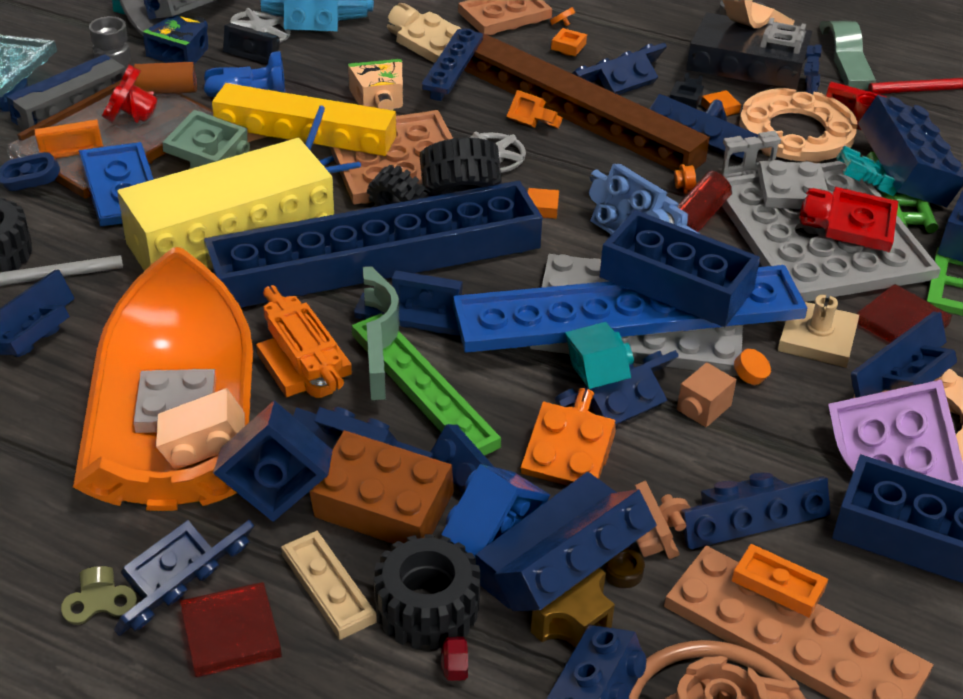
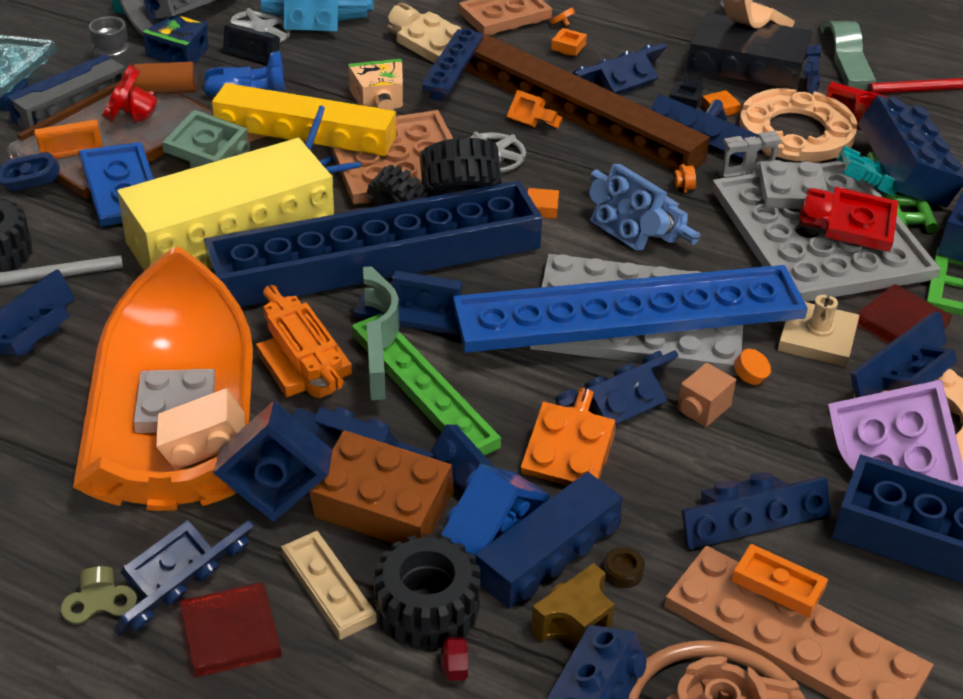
dark blue brick [494,489,657,611] -> none
teal brick [565,322,634,389] -> none
dark blue brick [599,210,760,327] -> none
nougat hips [635,480,691,560] -> none
clear red brick [678,170,733,232] -> none
light grey piece [760,18,806,54] -> none

